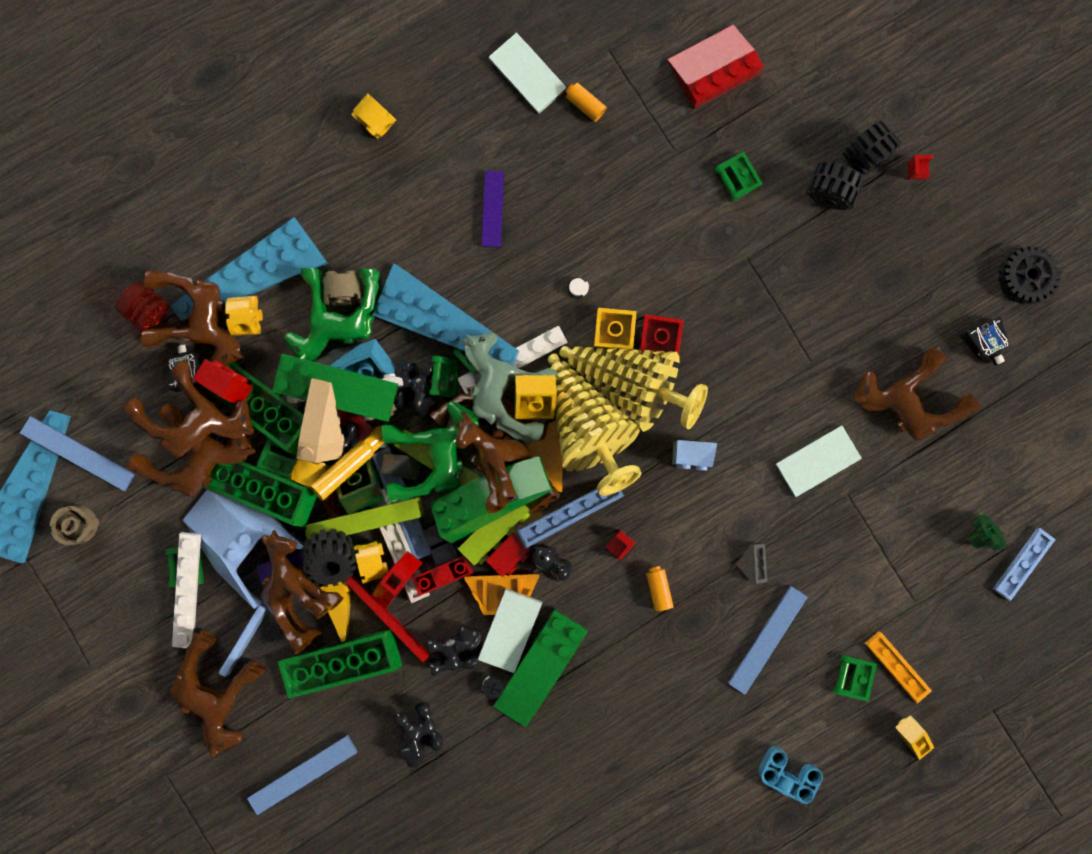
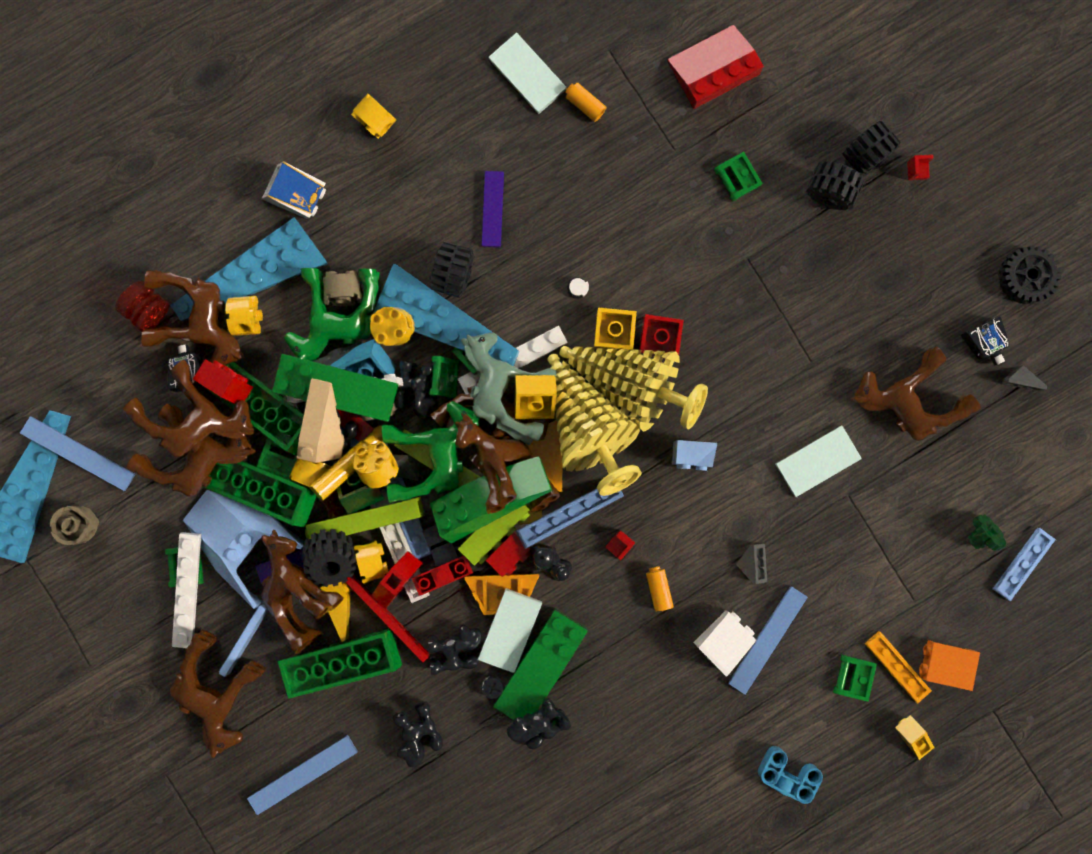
none -> slope [262,161,326,219]
none -> yellow brick [353,441,399,488]
none -> yellow brick [370,307,415,346]
none -> black wheel [431,242,474,298]
none -> black animal [507,698,571,749]
none -> white slope [693,610,756,677]
none -> orange panel [919,640,980,691]
none -> dark grey slope [1001,365,1047,391]

